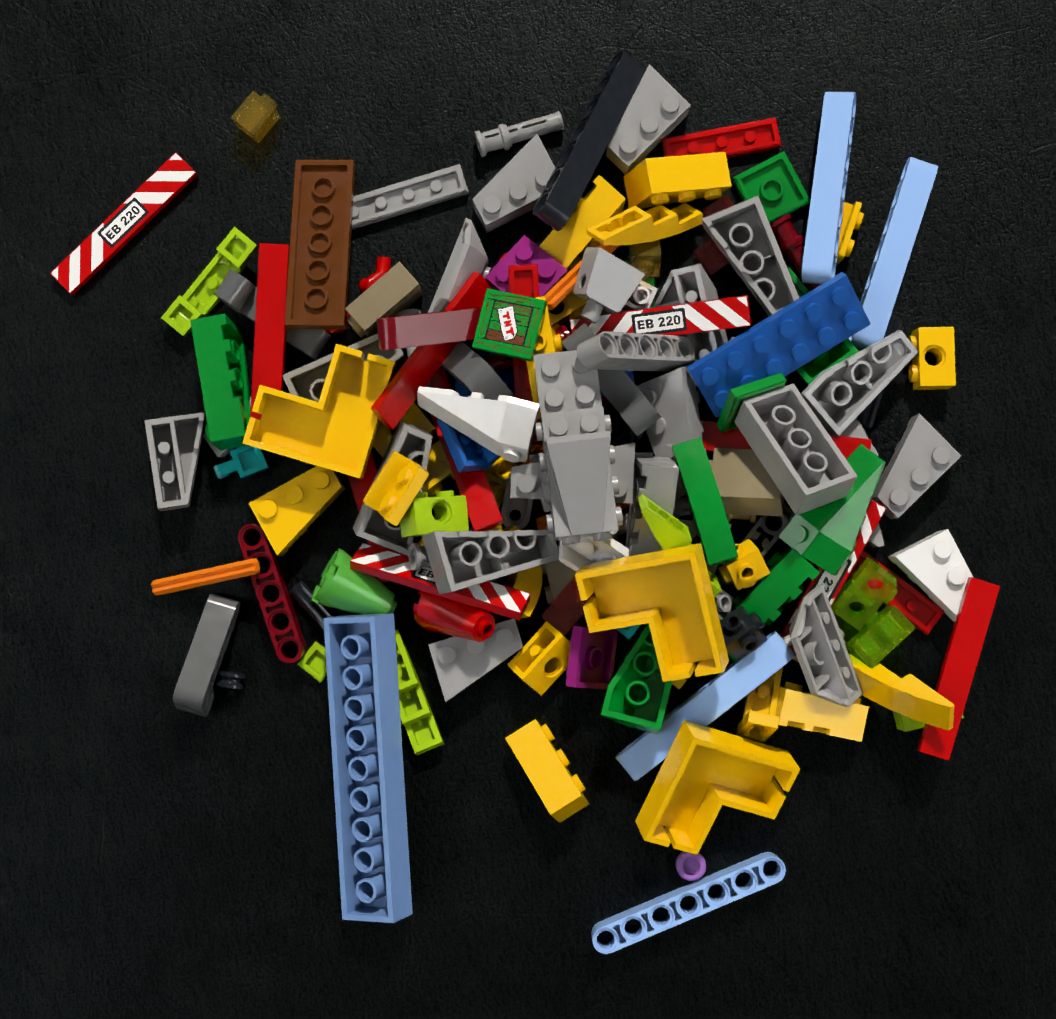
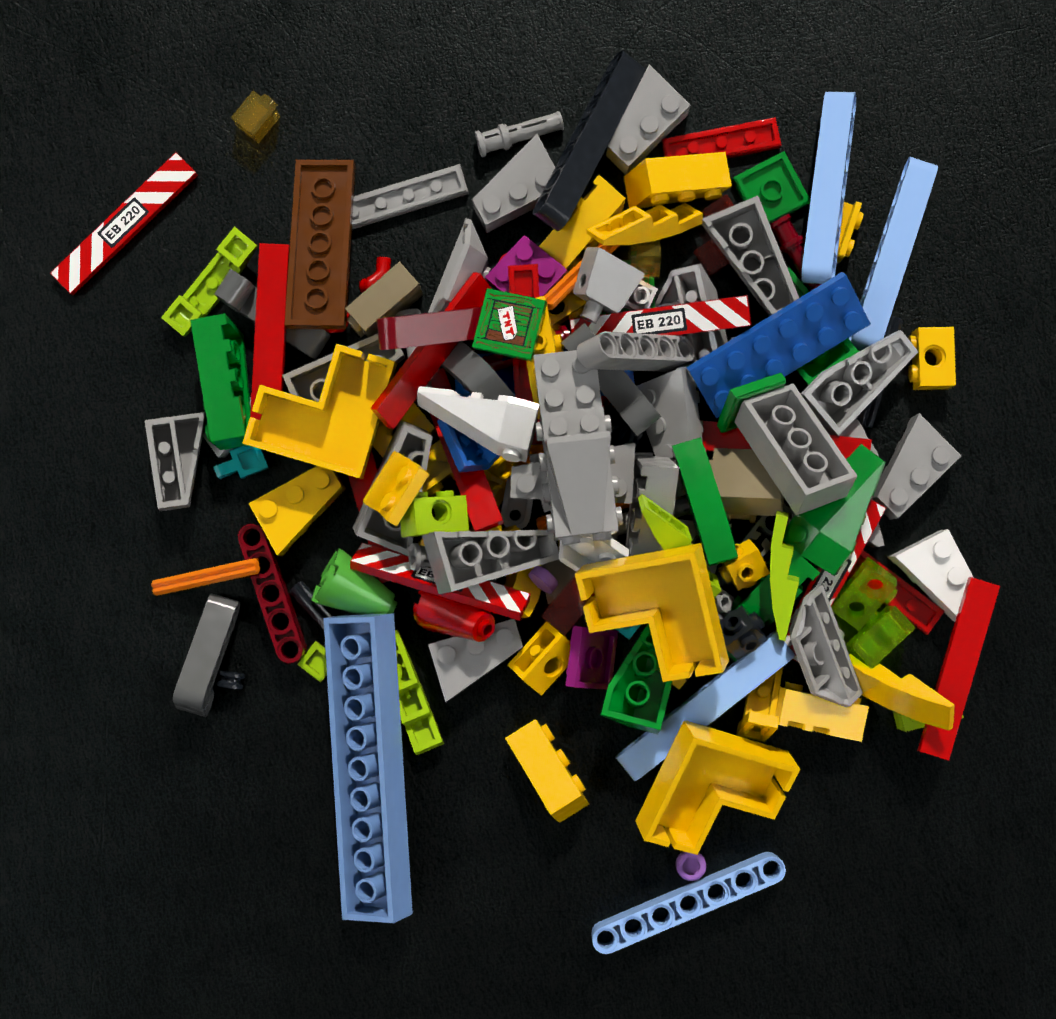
none -> medium lavender tile [528,566,558,594]
none -> lime slope [770,510,799,641]

